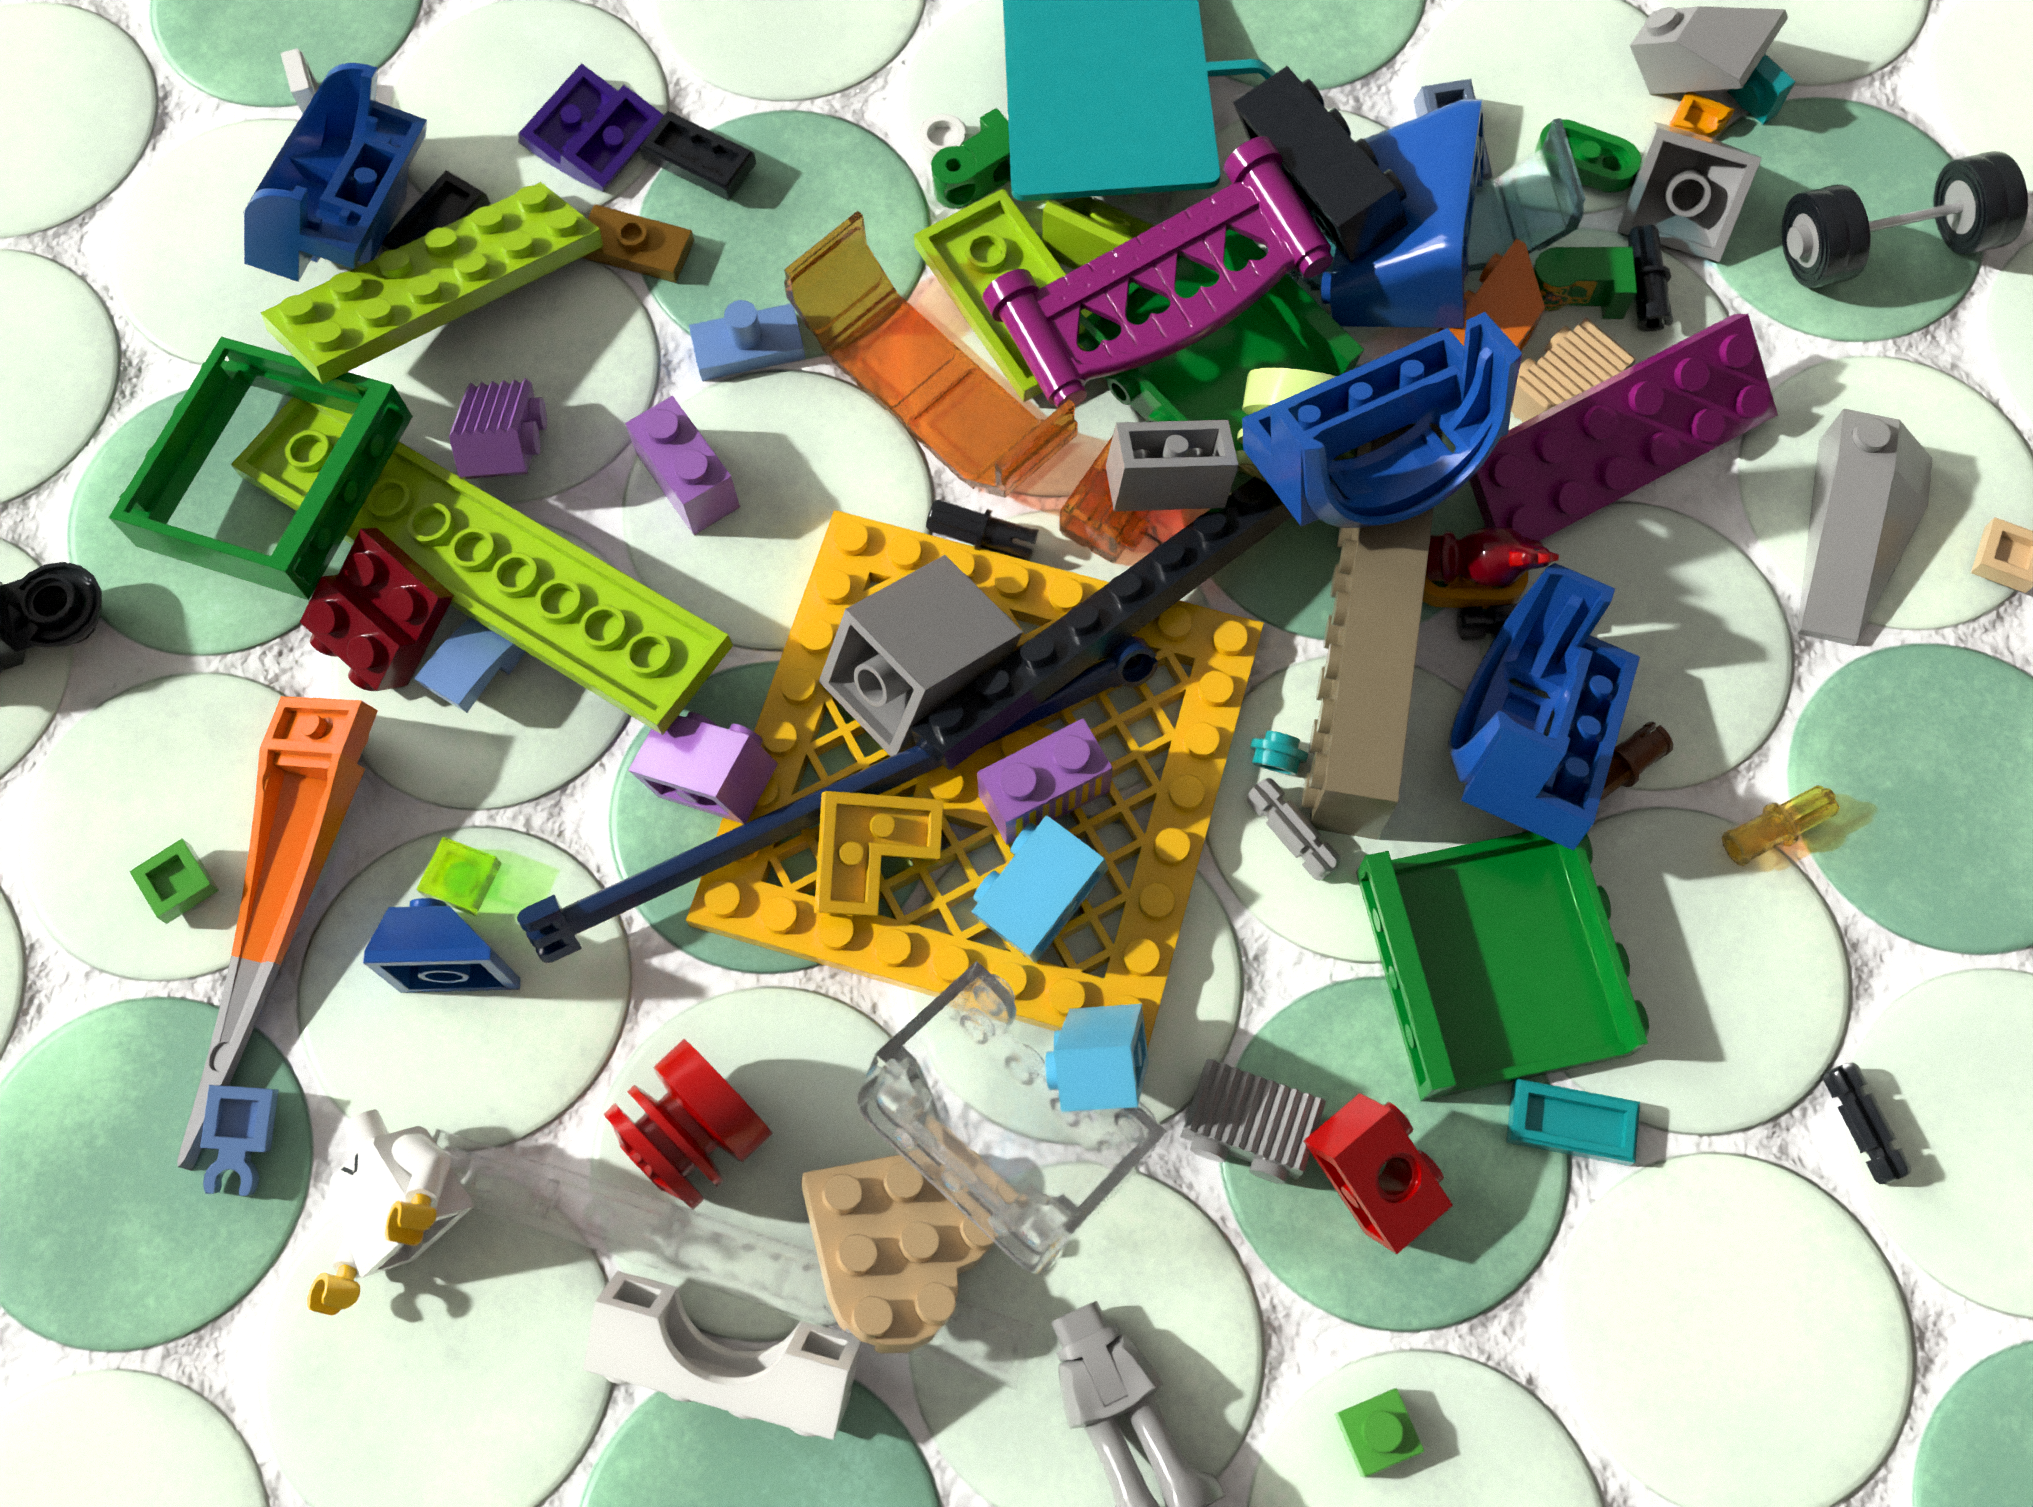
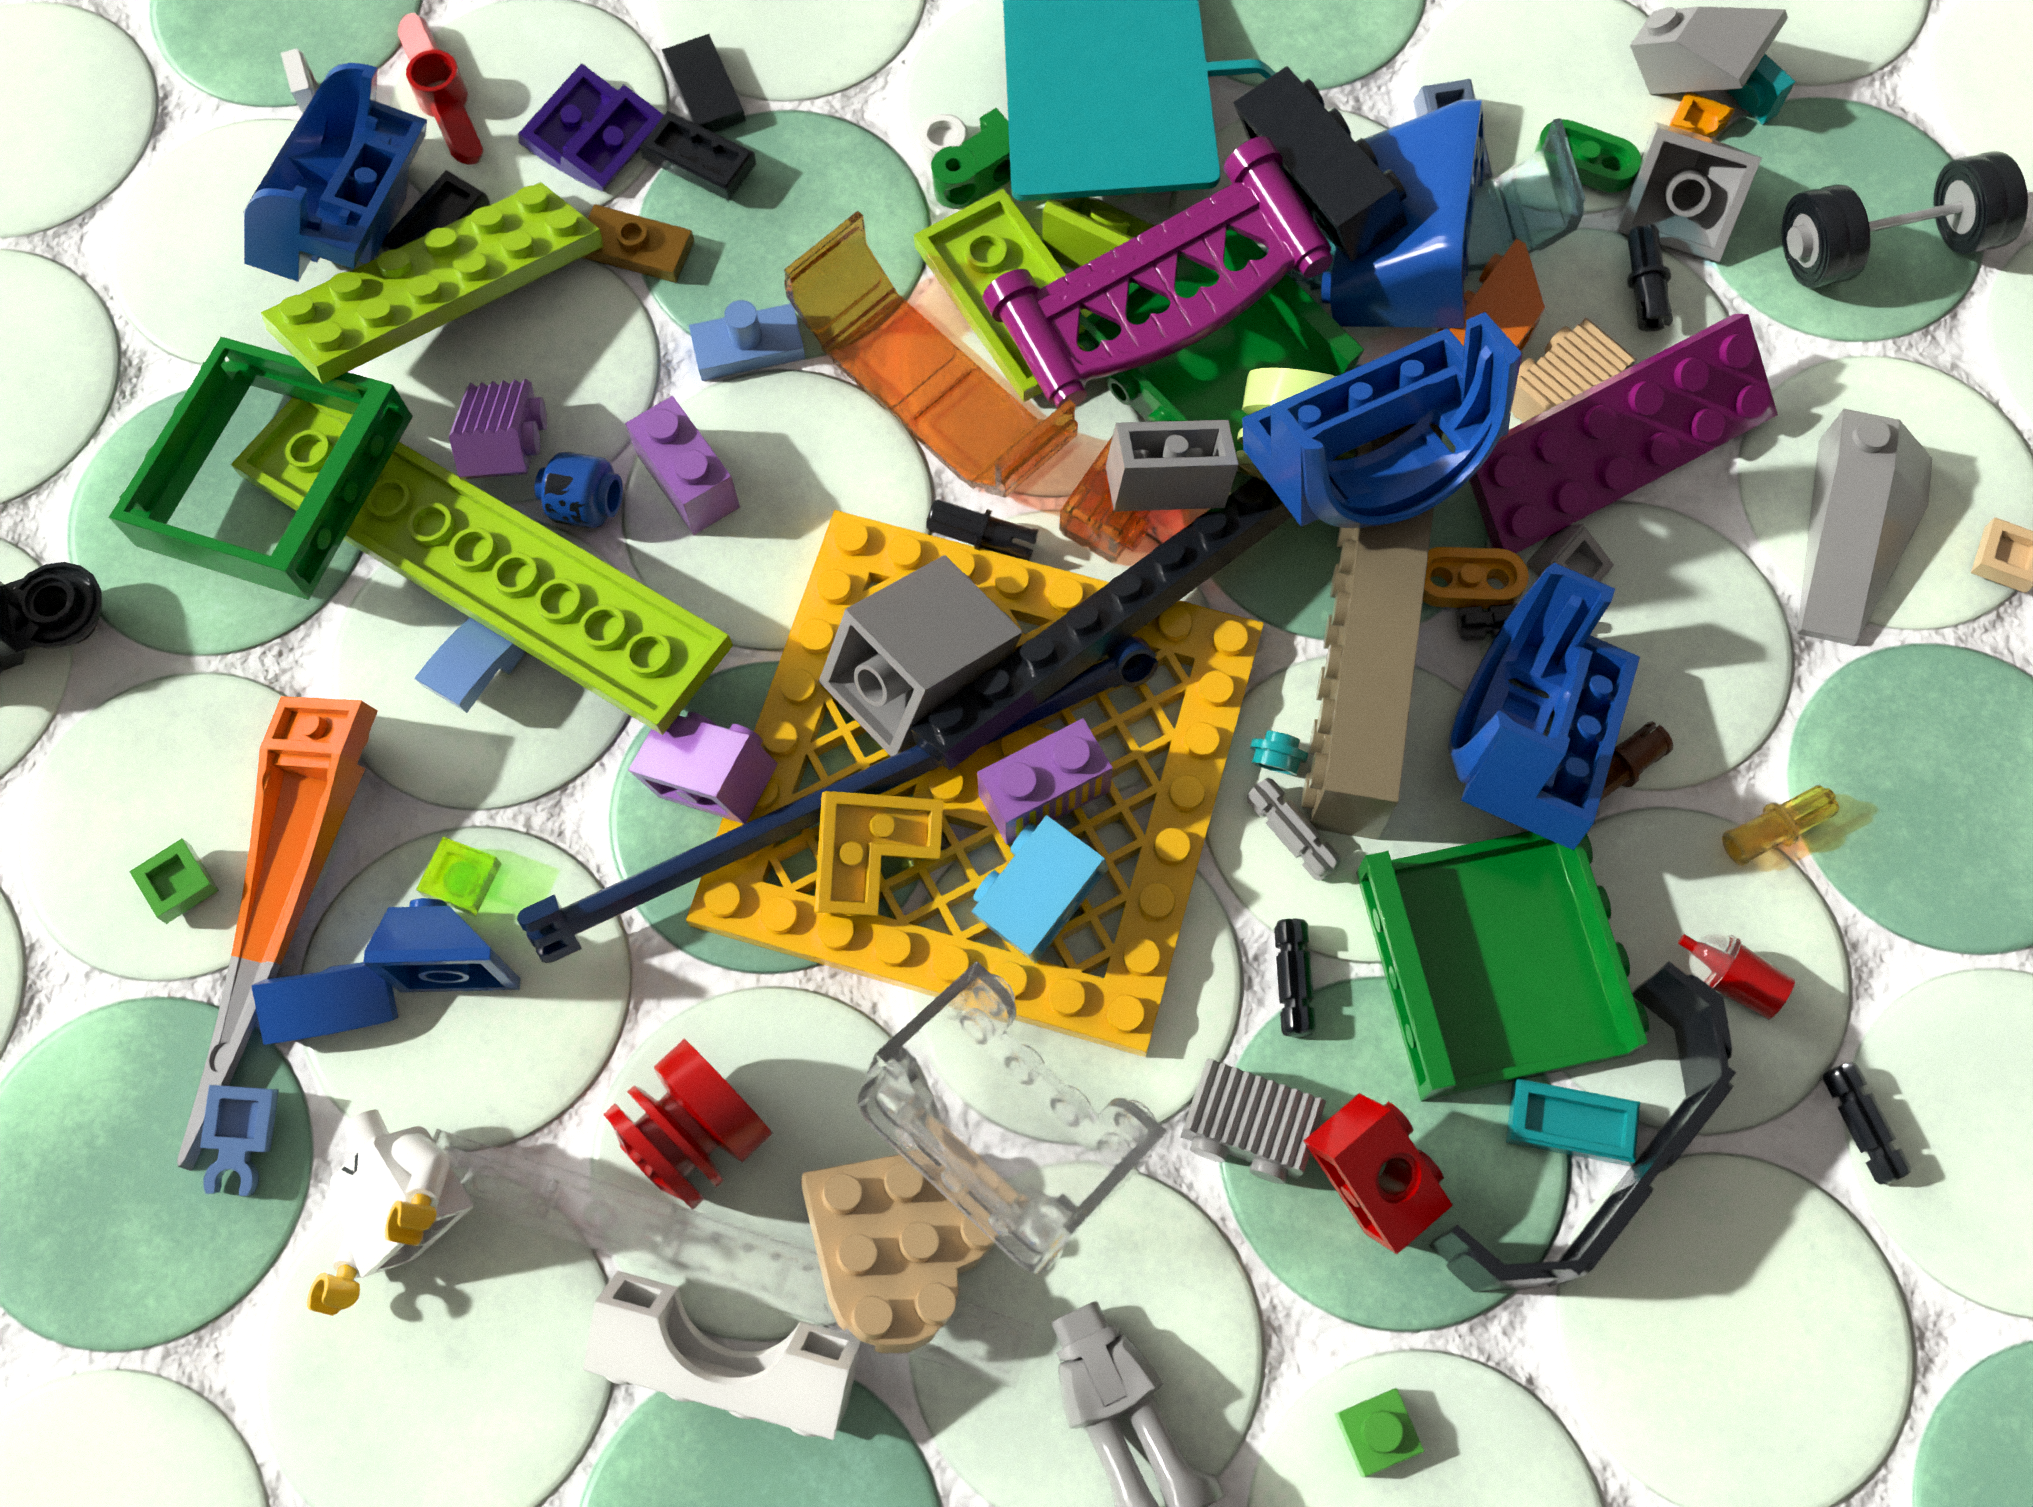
dark red plate [300,527,454,691] -> none
medium azure brick [1045,1004,1149,1112] -> none
dark red animal [1427,527,1559,586] -> none
green leg [1533,247,1637,319] -> none
none -> blue slope [251,962,399,1045]
none -> red piece [398,13,483,165]
none -> blue head [534,452,623,528]
none -> black tile [662,34,746,132]
none -> black axle [1274,918,1316,1037]
none -> black windscreen [1429,961,1736,1292]
none -> light grey slope [1527,524,1614,582]
none -> red piece [1678,933,1795,1020]

